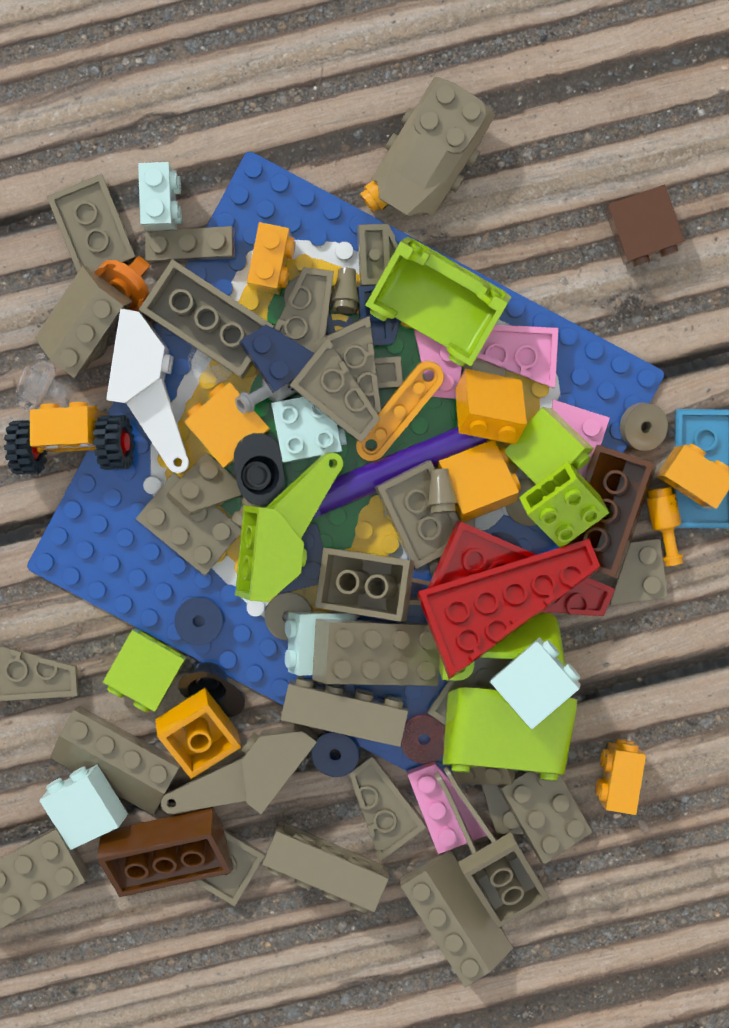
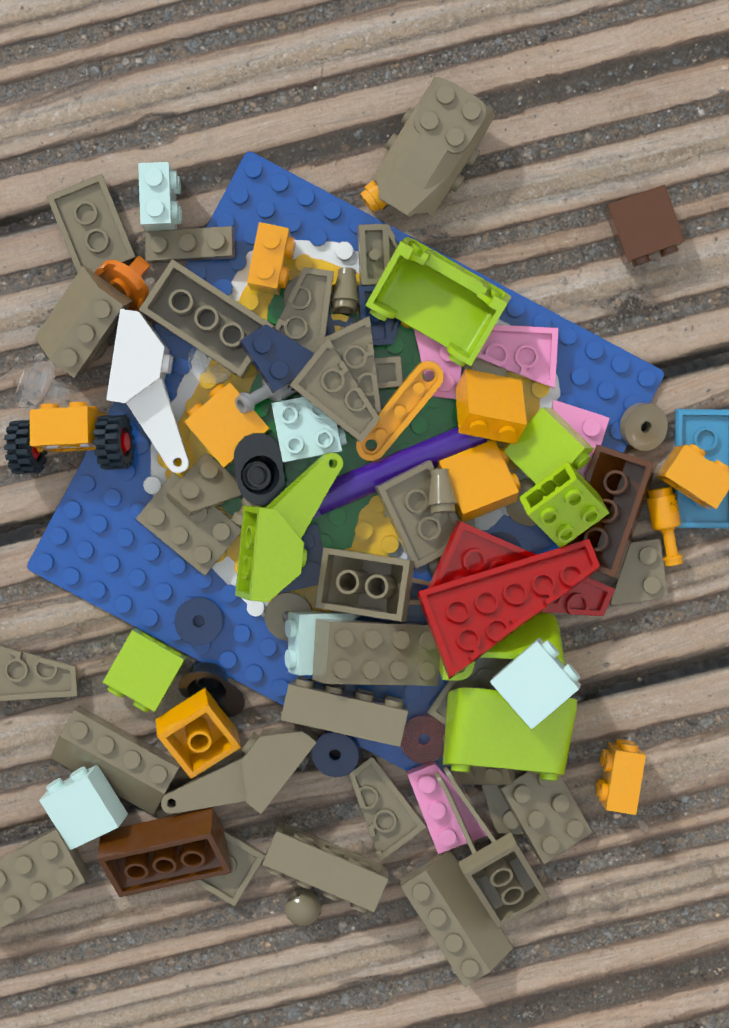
none -> dark tan piece [284,888,322,926]

